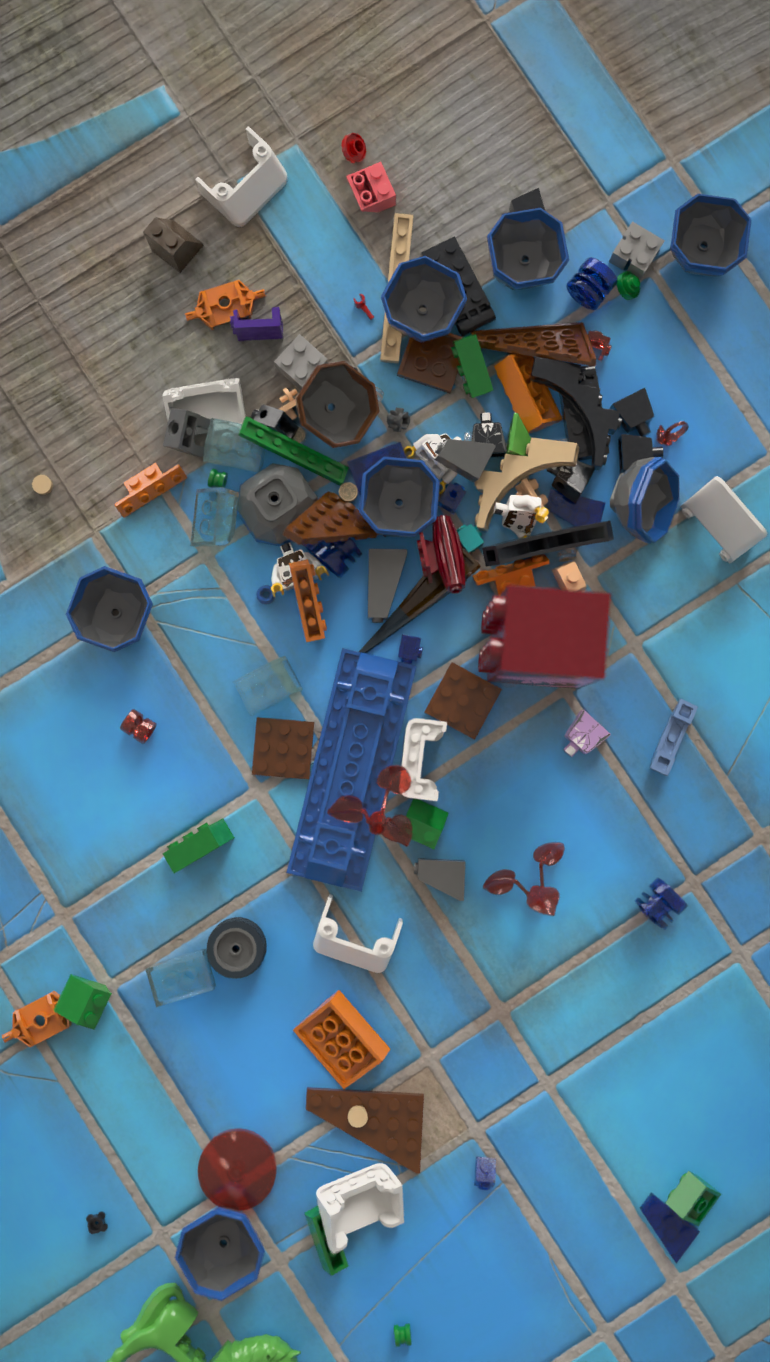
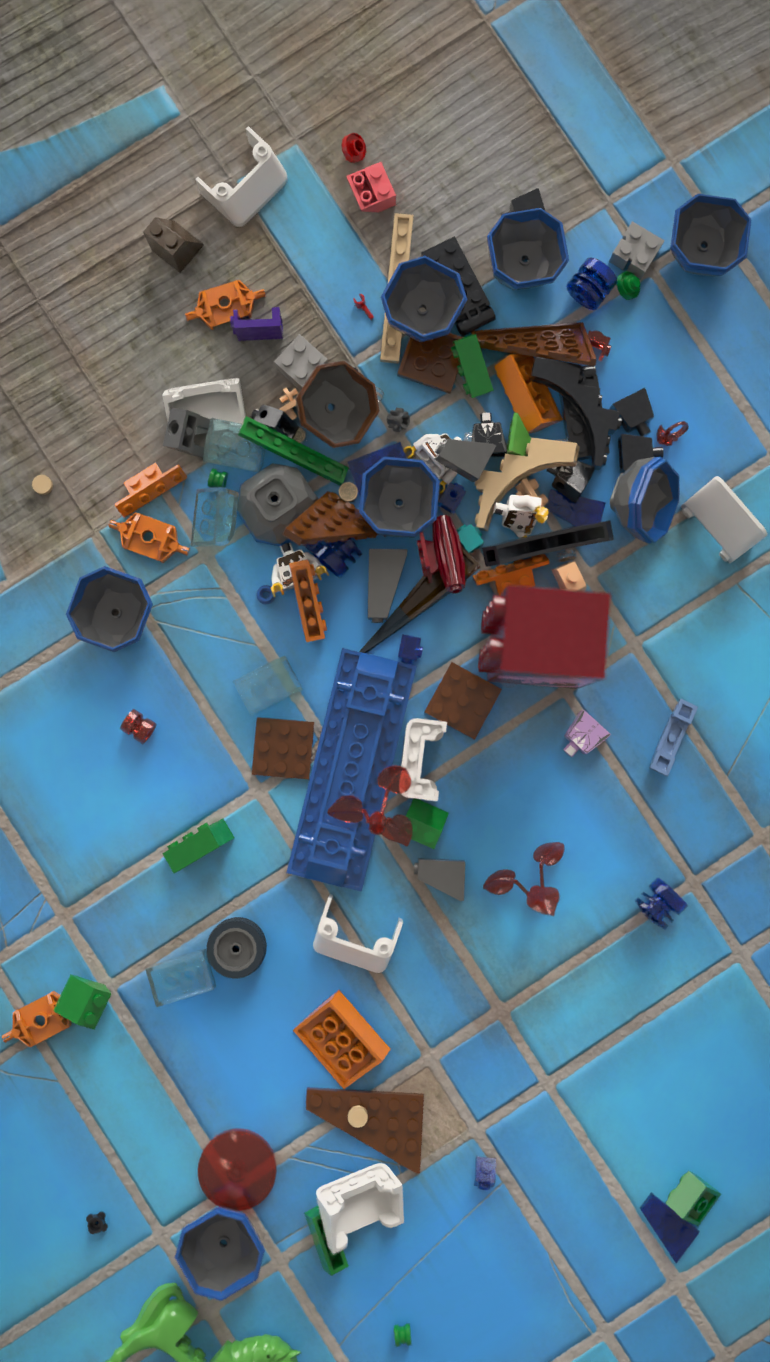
none -> orange plate [109,512,190,563]

